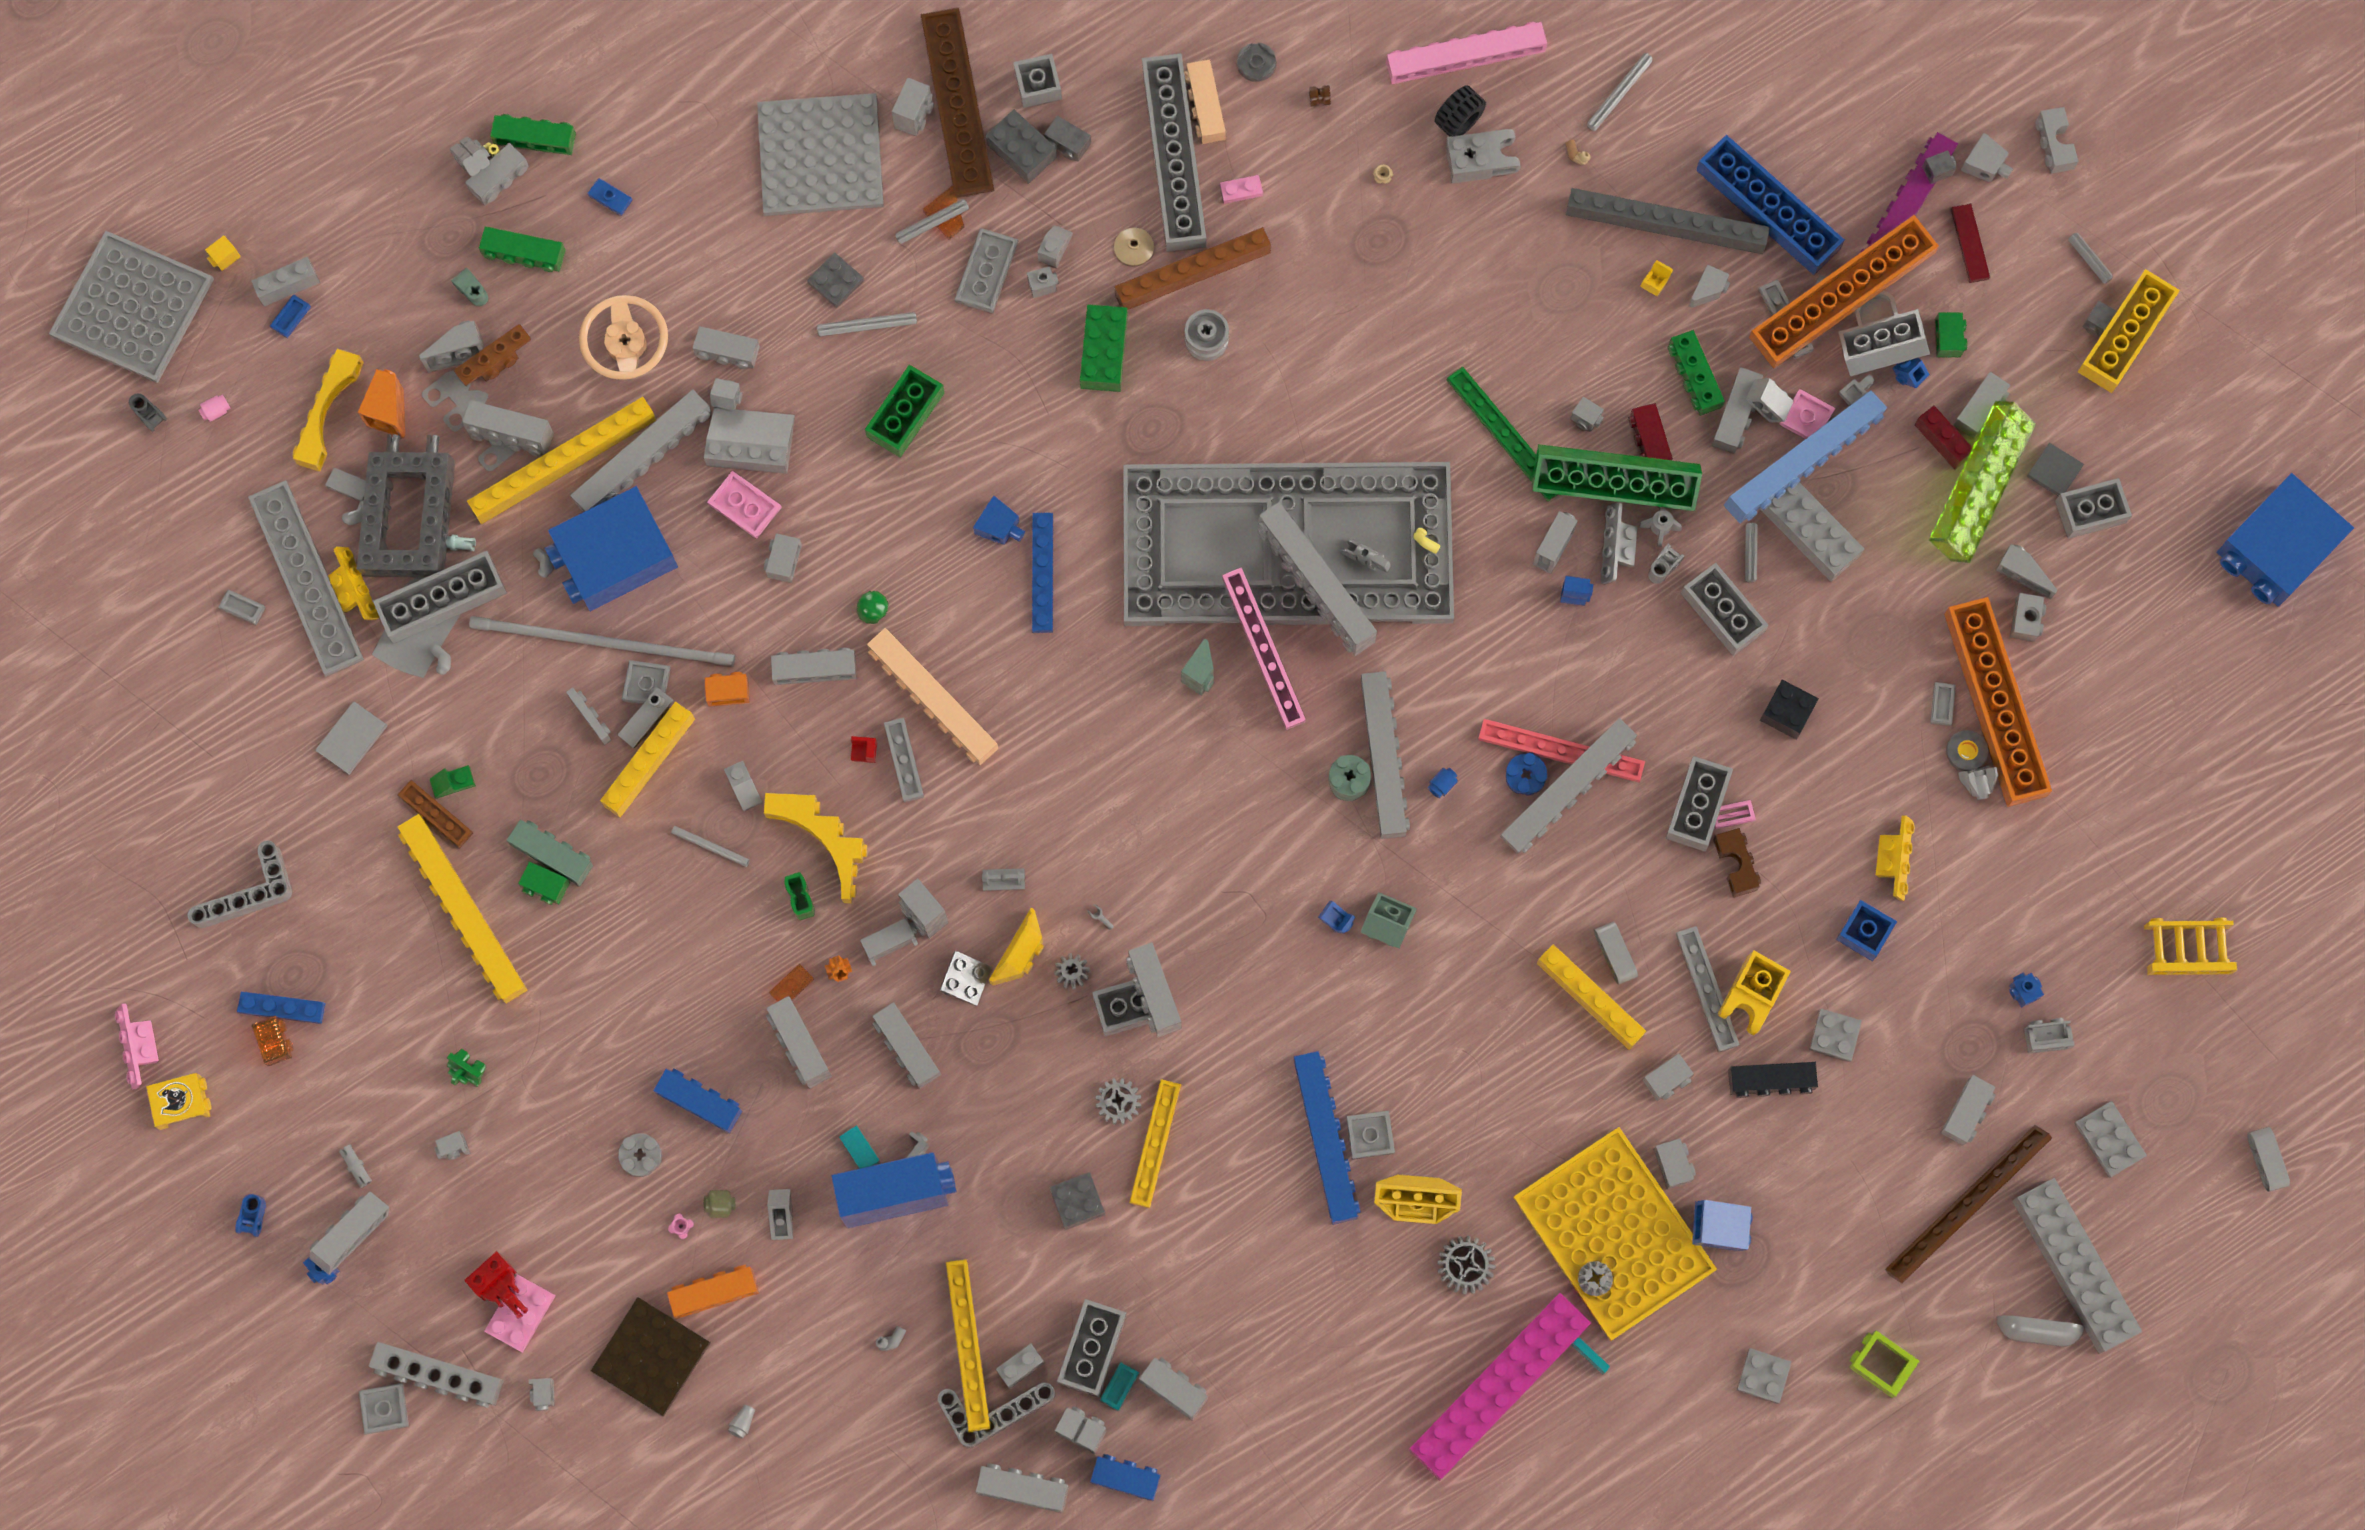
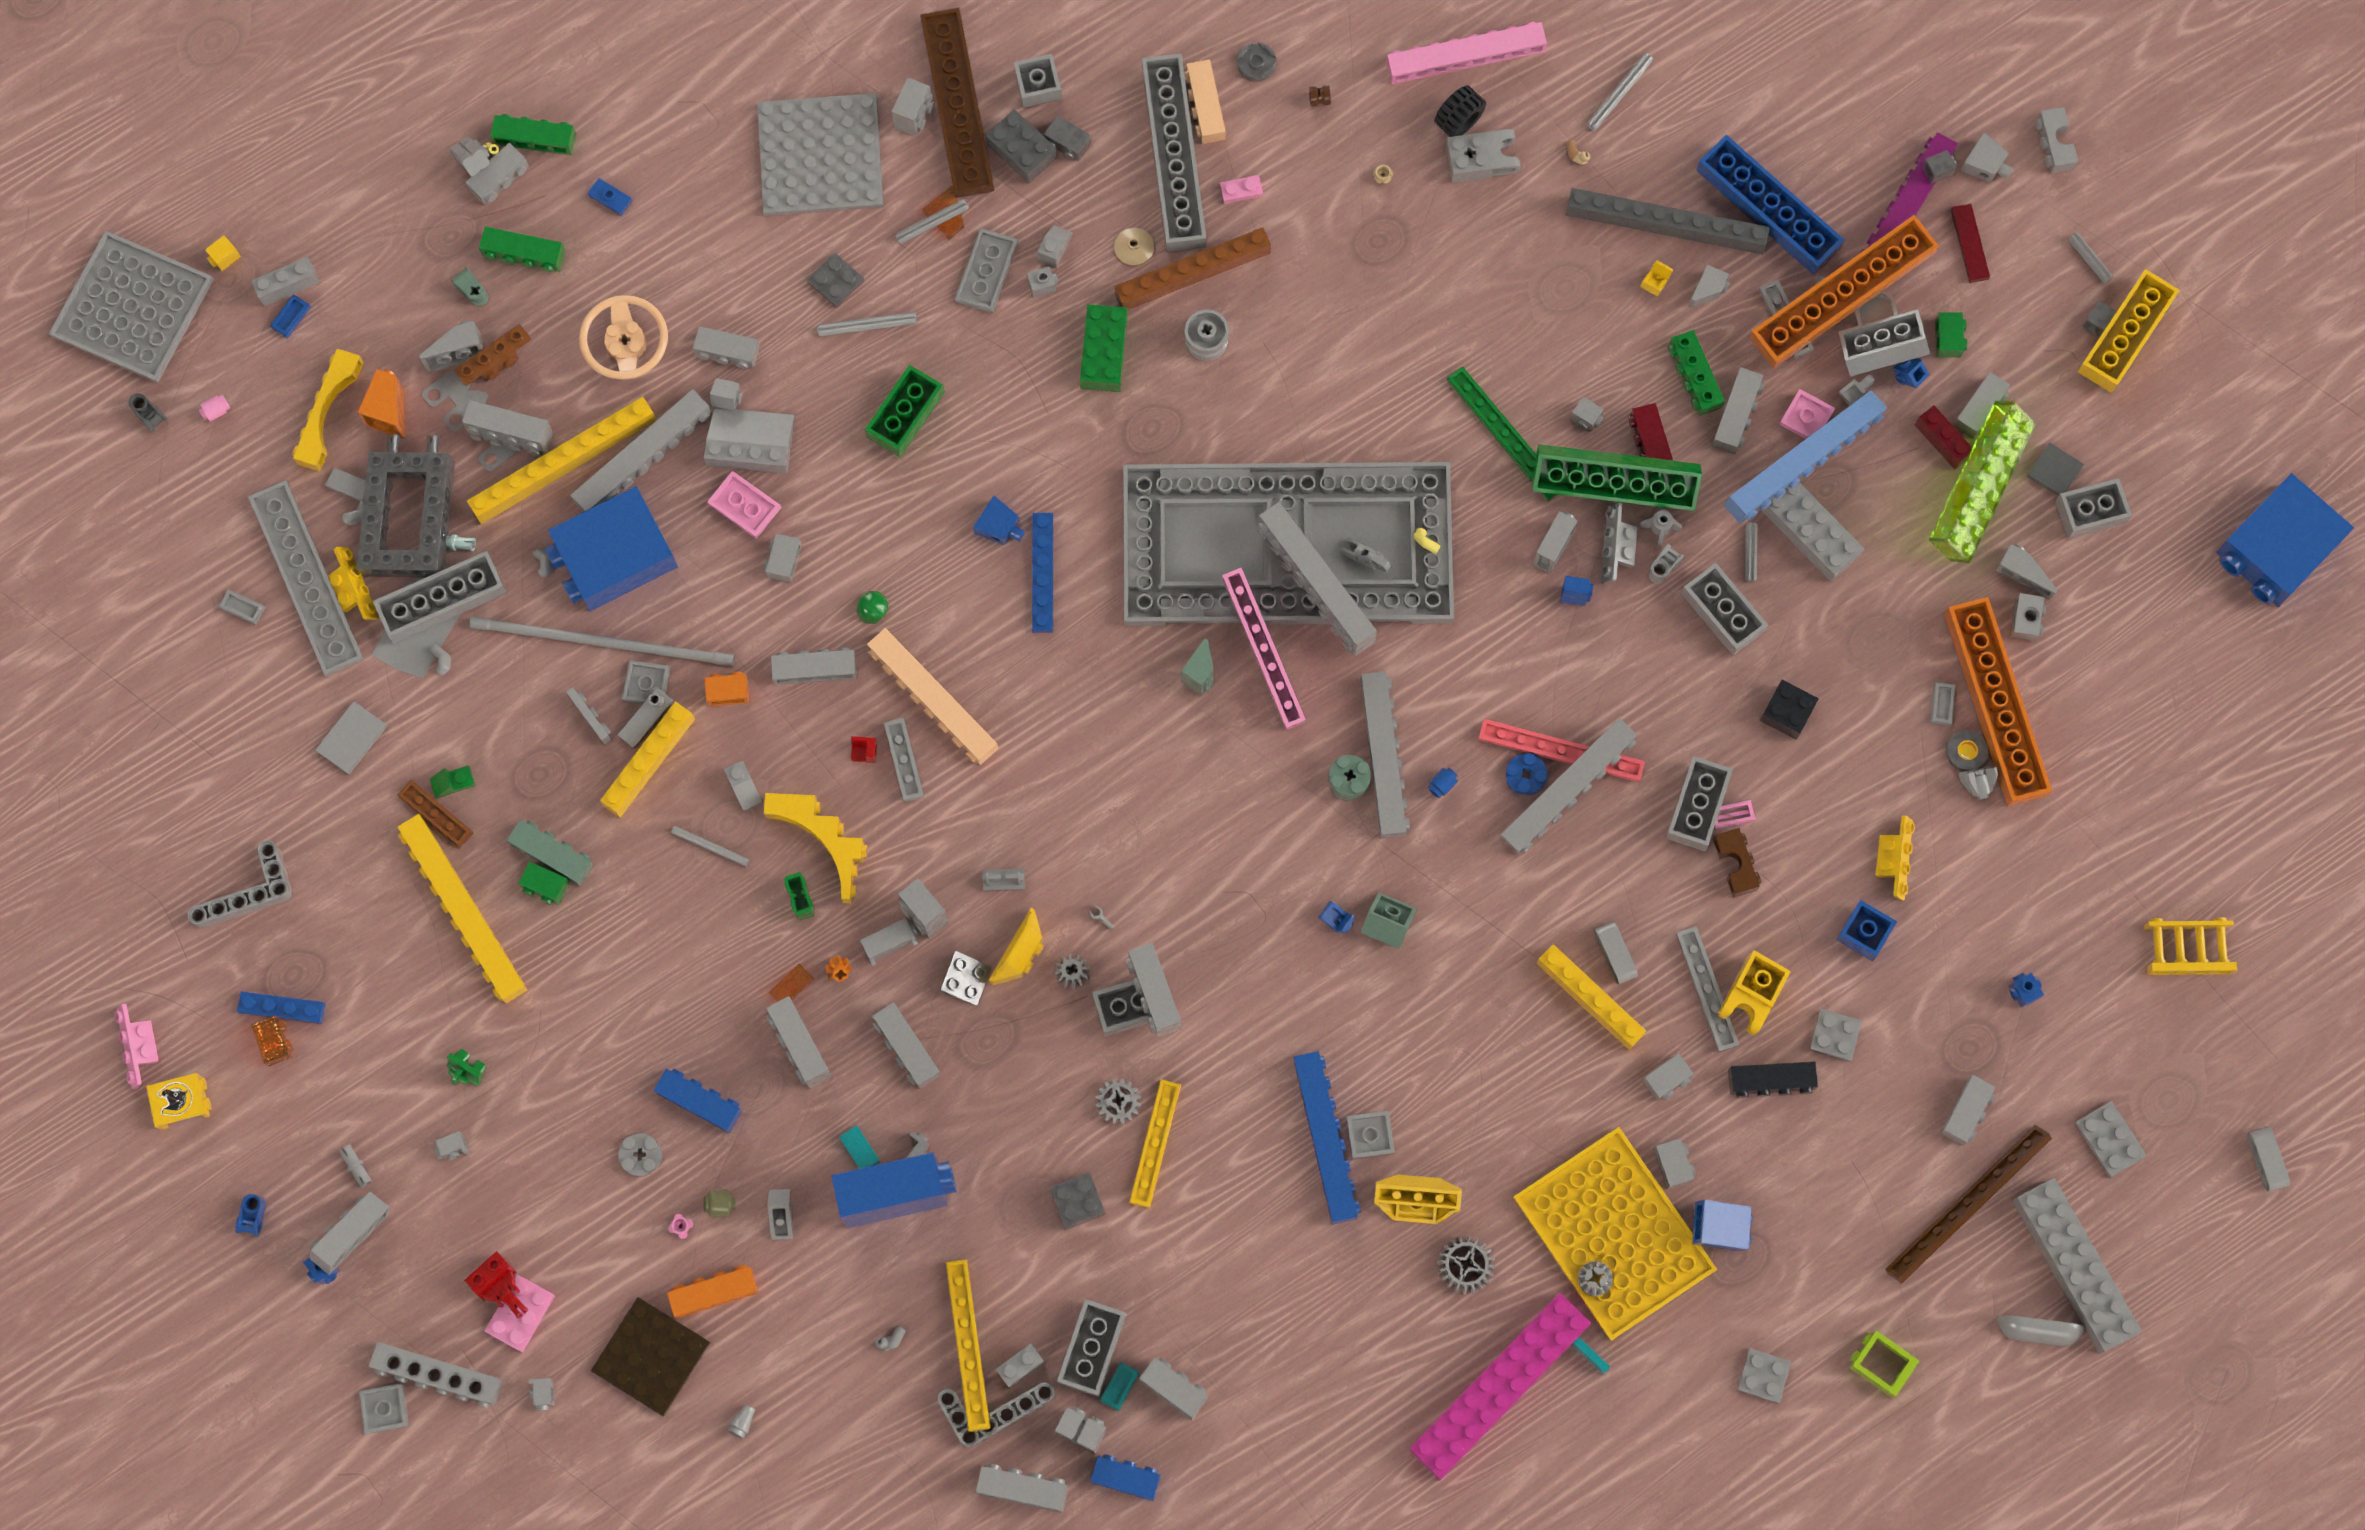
light grey brick [1746,378,1794,422] -> none
light grey hinge [2024,1018,2075,1054] -> none

